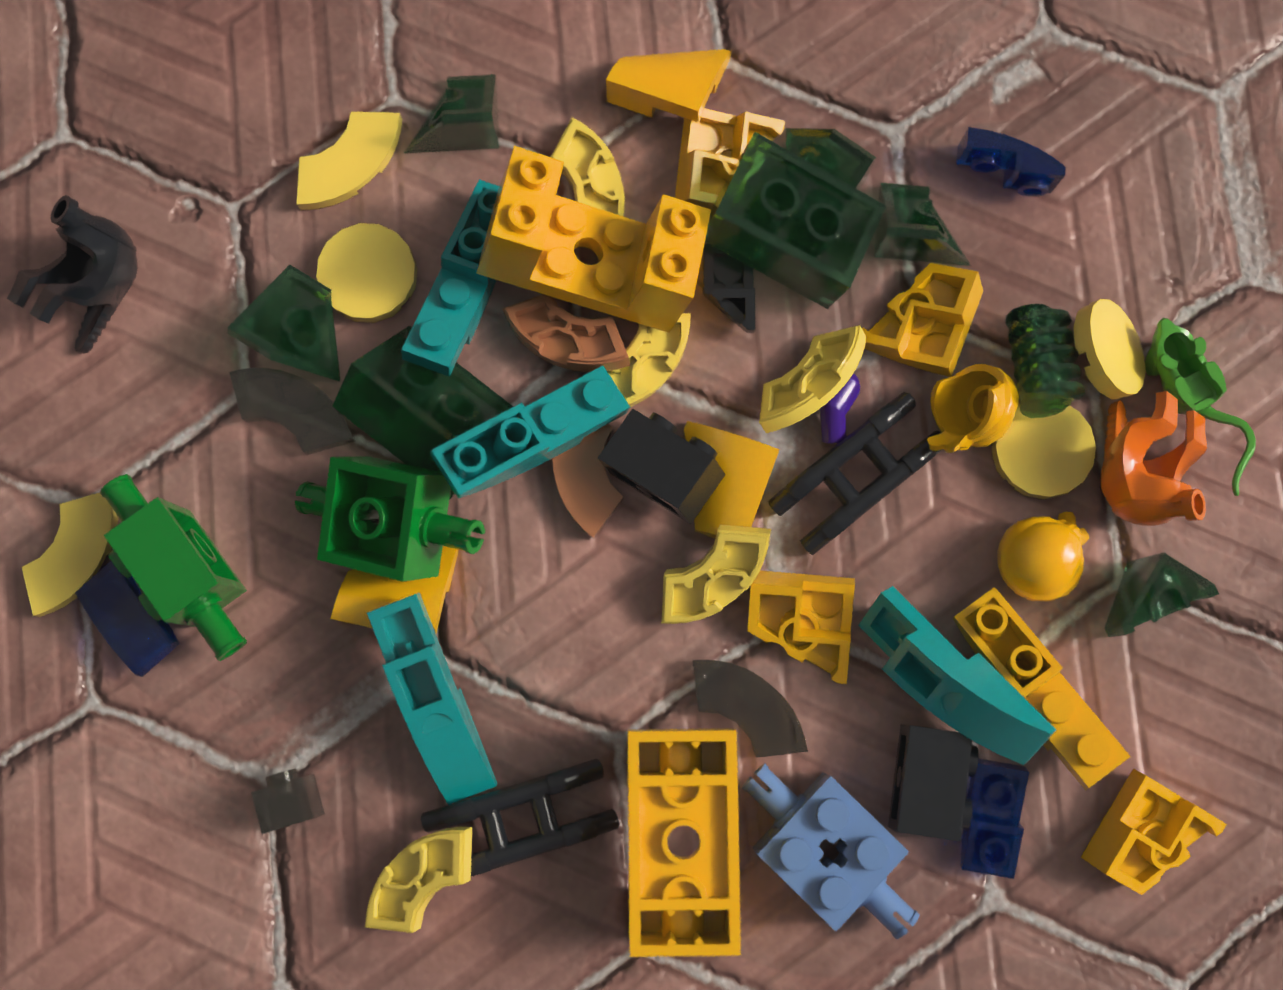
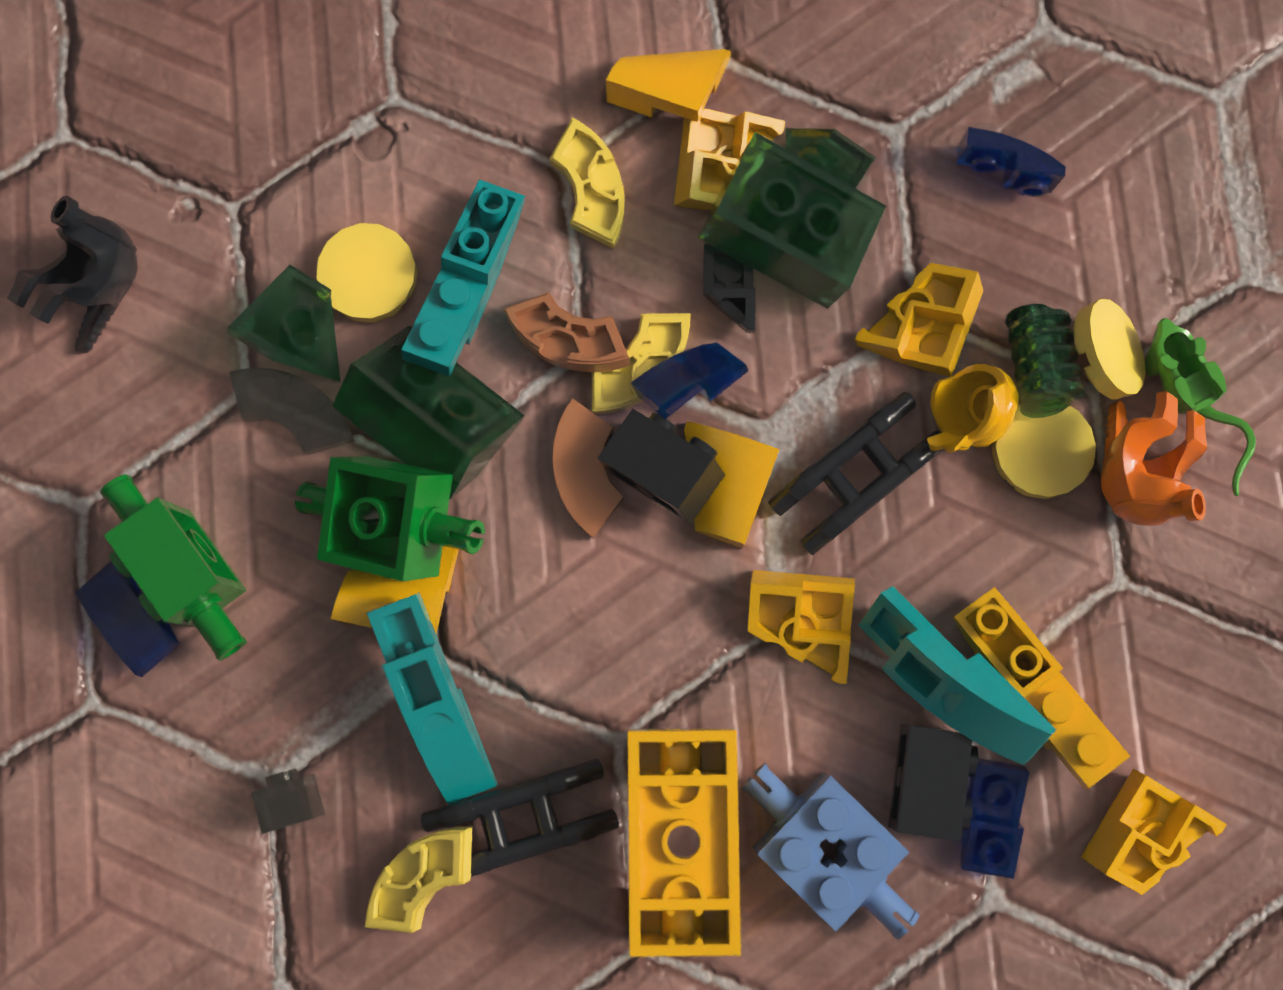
light yellow tile [22,493,118,617] -> none
light yellow tile [297,112,402,210] -> none
slope [403,74,500,154] -> none
teal slope [430,365,630,499] -> none
yellow plate [476,146,711,333] -> none
light yellow tile [661,525,771,624] -> none
clear smoke tile [692,660,808,758] -> none
light yellow tile [759,325,866,433] -> none
dark purple arm [820,373,860,443] -> none
clear green slope [874,182,971,266] -> none
yellow hat [997,512,1089,602] -> none
clear green slope [1104,552,1219,637] -> none
none -> clear blue slope [631,342,749,419]

